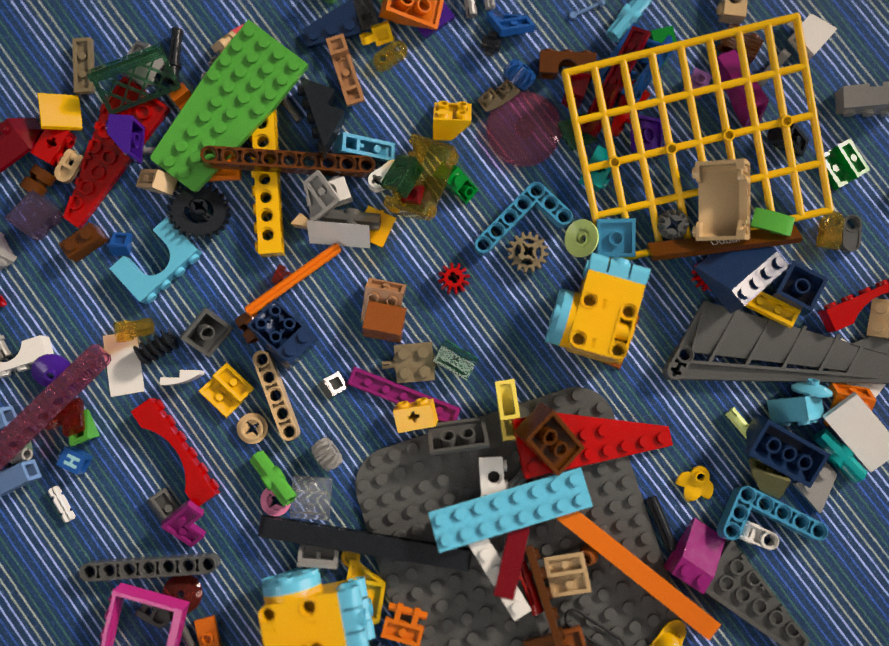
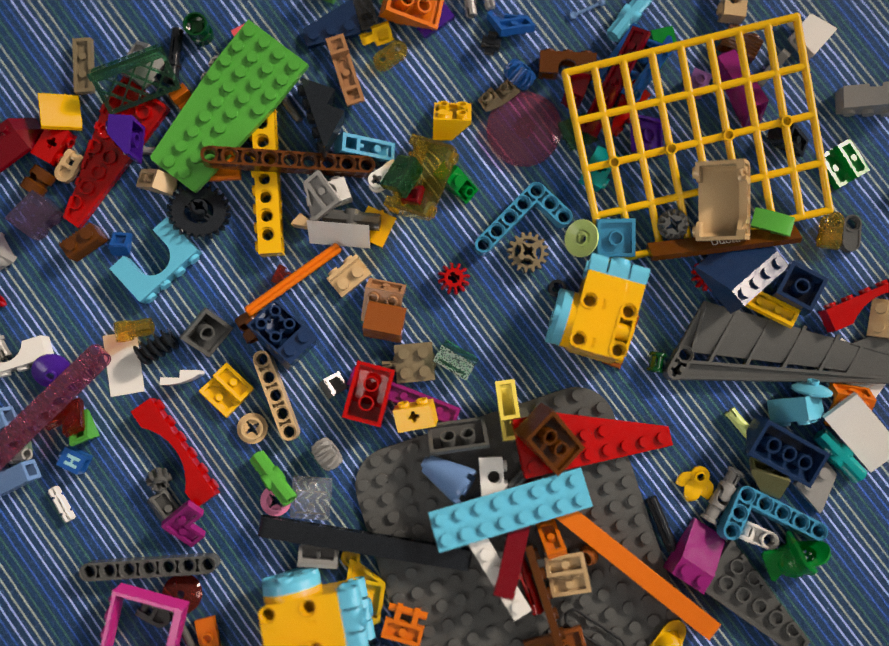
tan plate [211,31,236,54] -> none
none -> dark grey gear [146,467,172,491]
none -> dark green wheel [183,12,214,46]
none -> tan bracket [326,255,372,298]
none -> red slope [342,360,395,428]
none -> medium blue cone [421,455,477,504]
none -> orange slope [536,518,567,560]
none -> black bush [548,279,566,297]
none -> dark green bush [646,351,667,374]
none -> light grey piece [700,466,745,525]
none -> green helmet [761,530,831,581]

